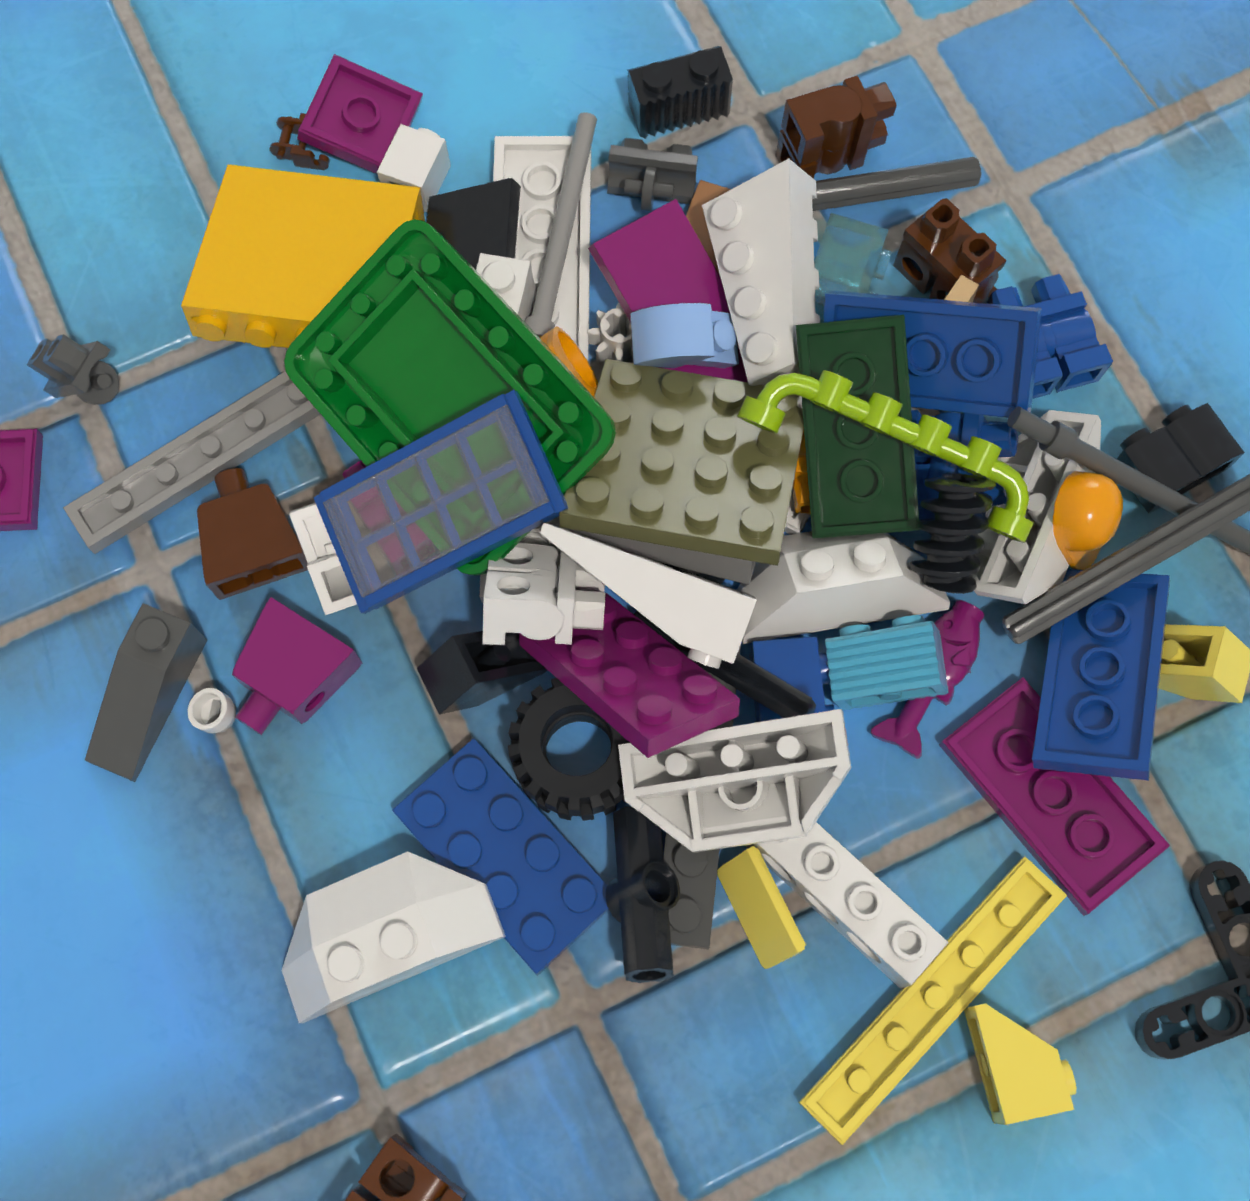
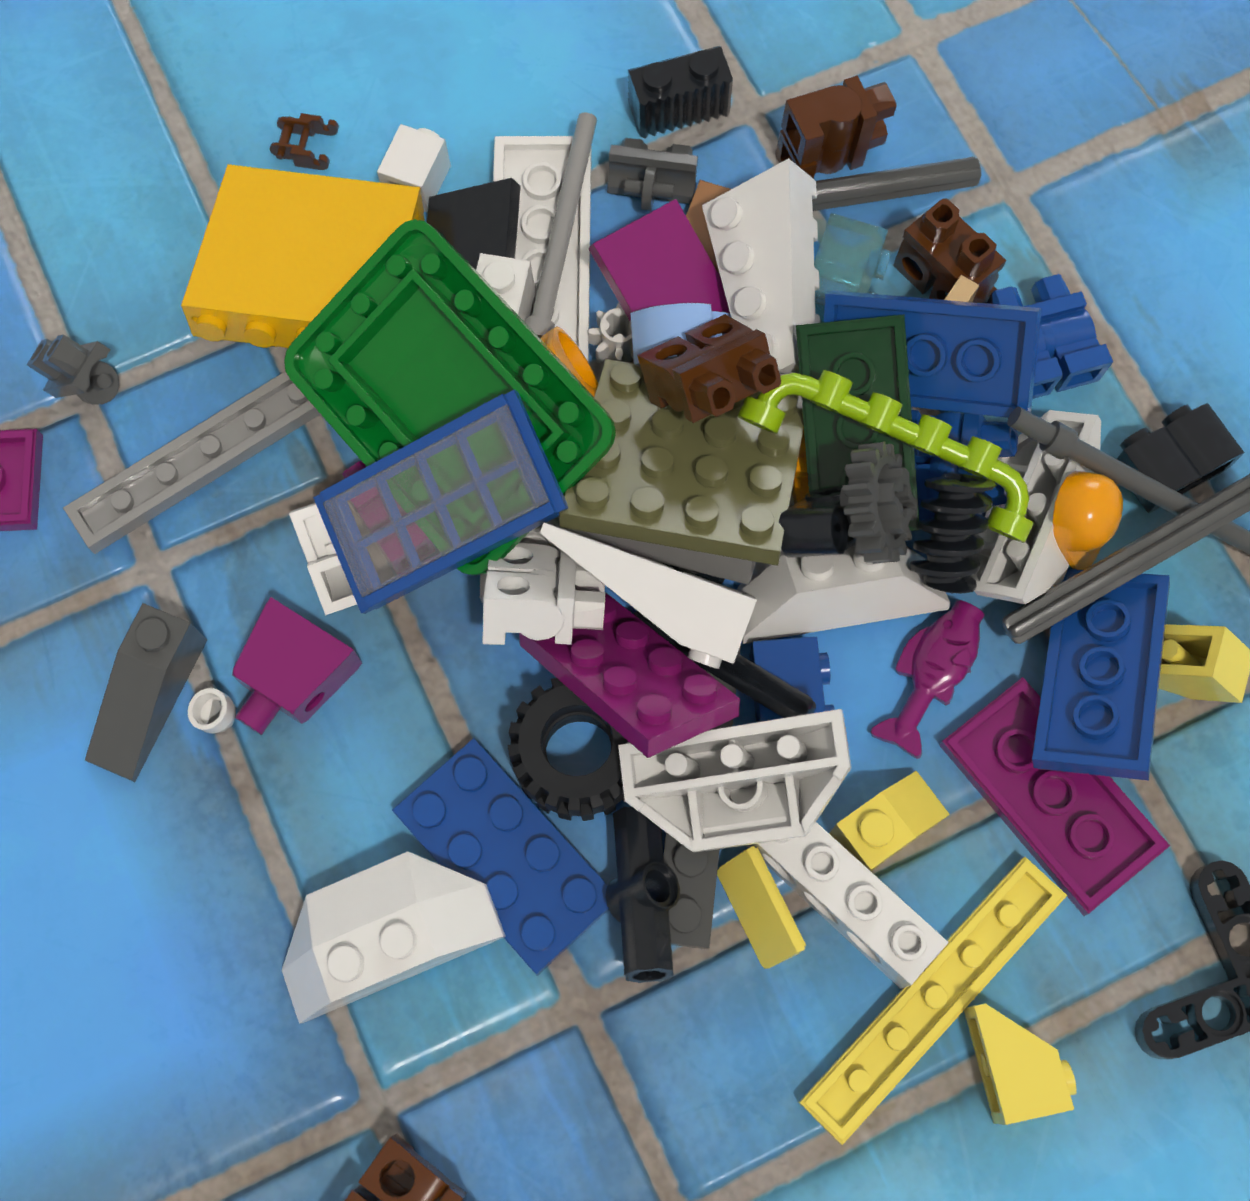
reddish brown torso [197,468,308,600] -> none
magenta tile [297,54,423,174] -> none
black slope [417,631,548,715] -> none
medium azure brick [825,615,949,710] -> none
none -> reddish brown hips [637,314,781,423]
none -> black piece [779,486,857,558]
none -> light yellow slope [829,771,950,872]
none -> dark grey gear [840,442,918,564]

